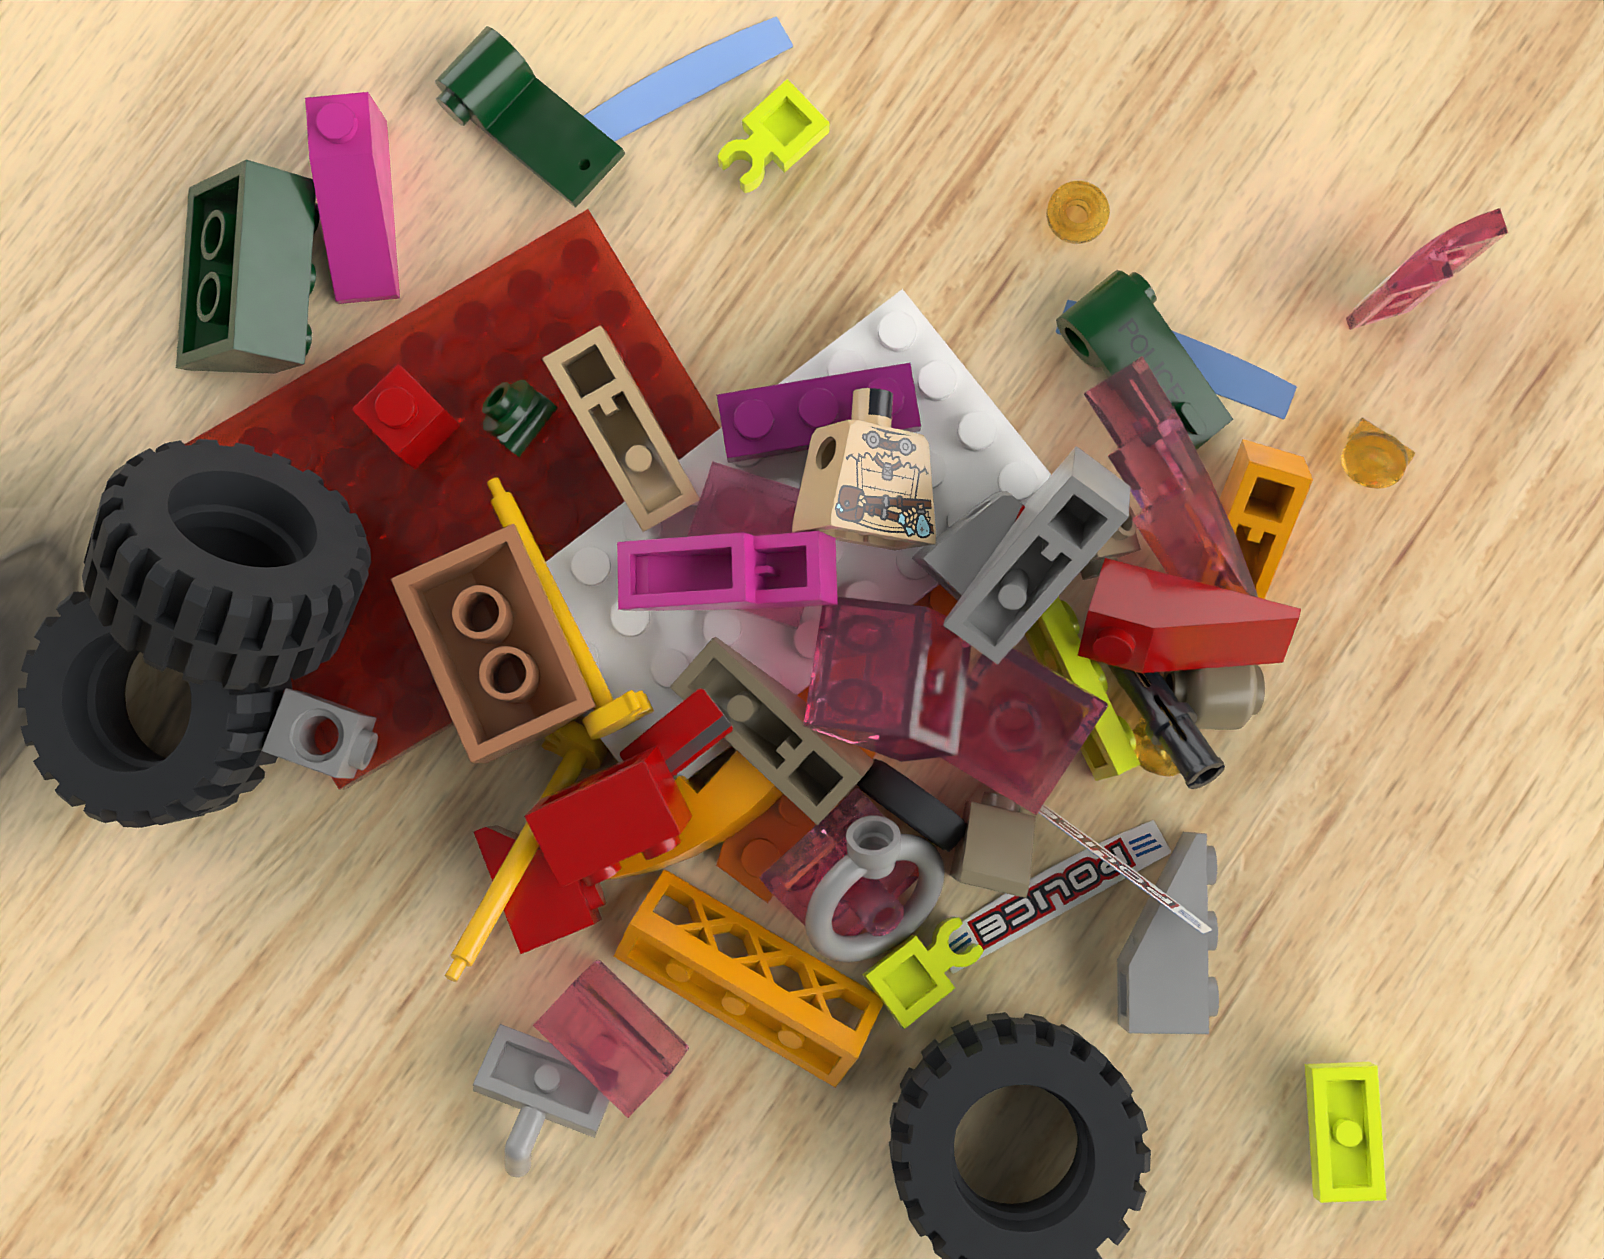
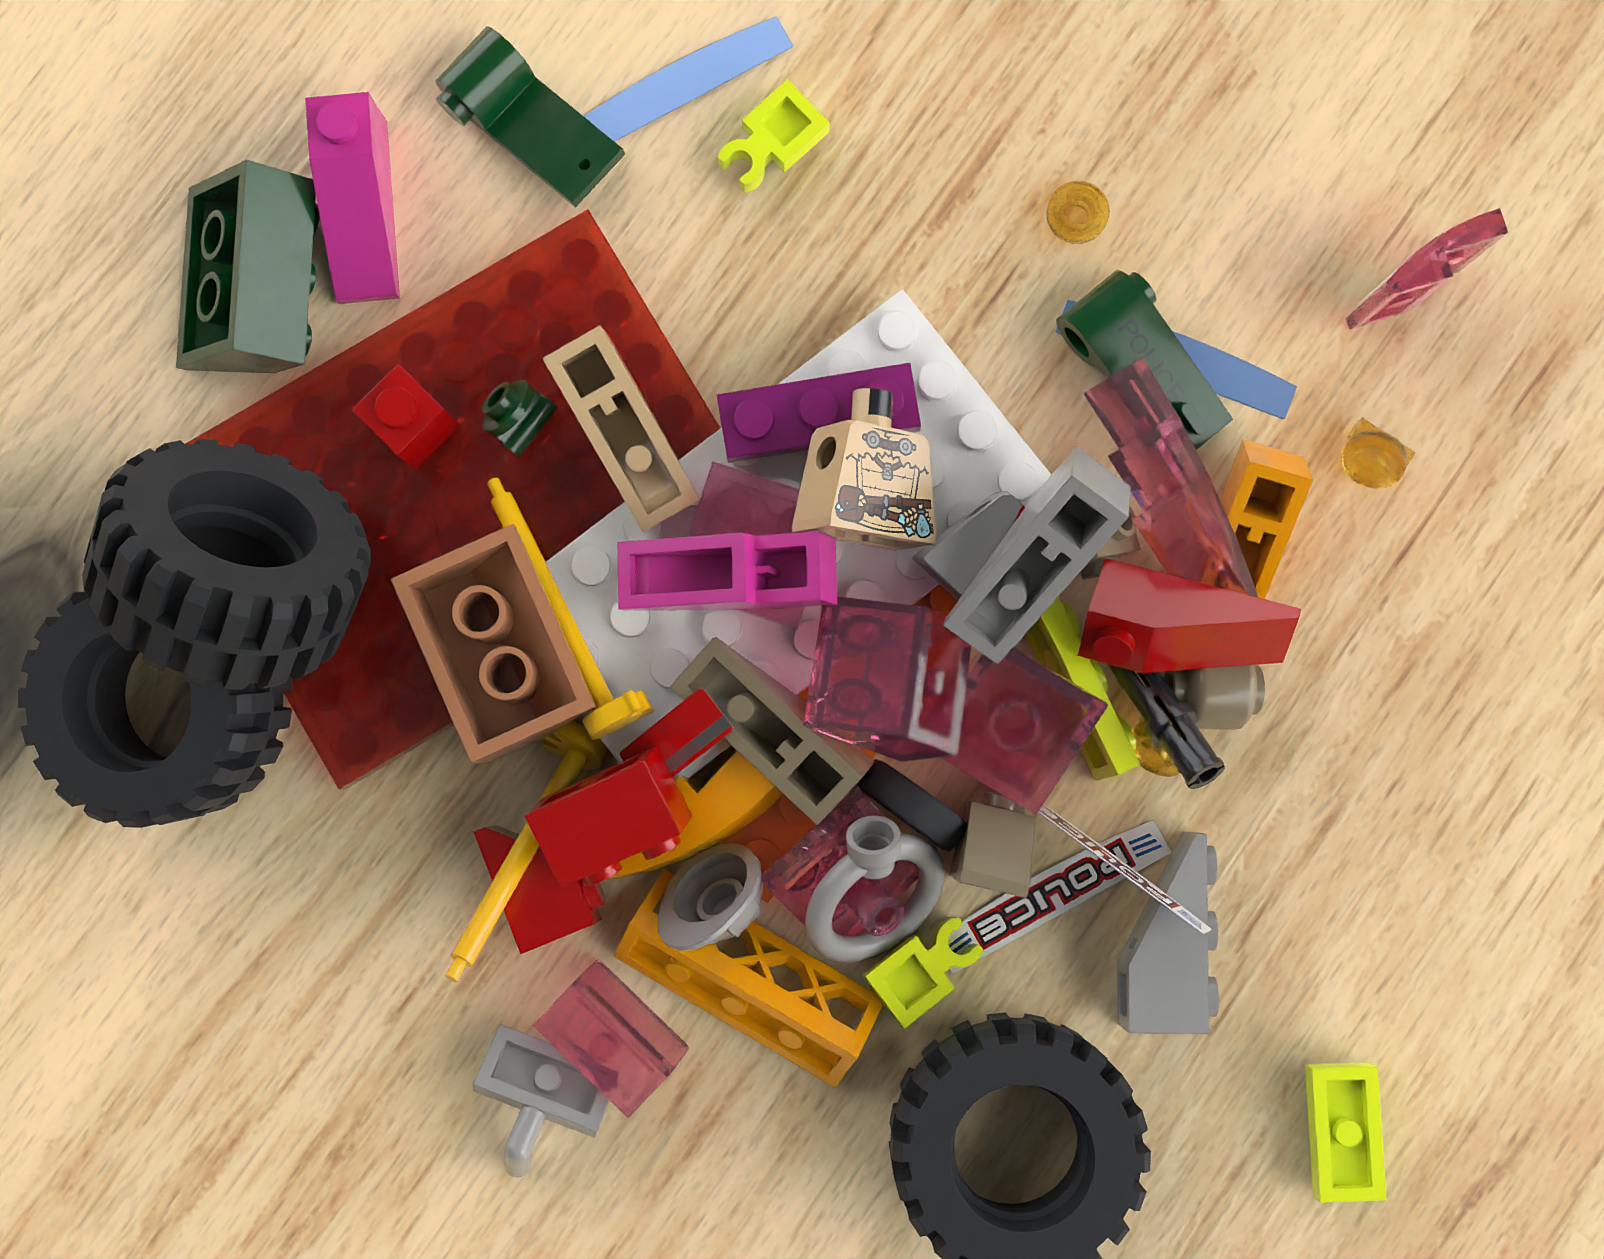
light grey brick [262,688,378,778] -> none
none -> light grey piece [658,843,764,951]

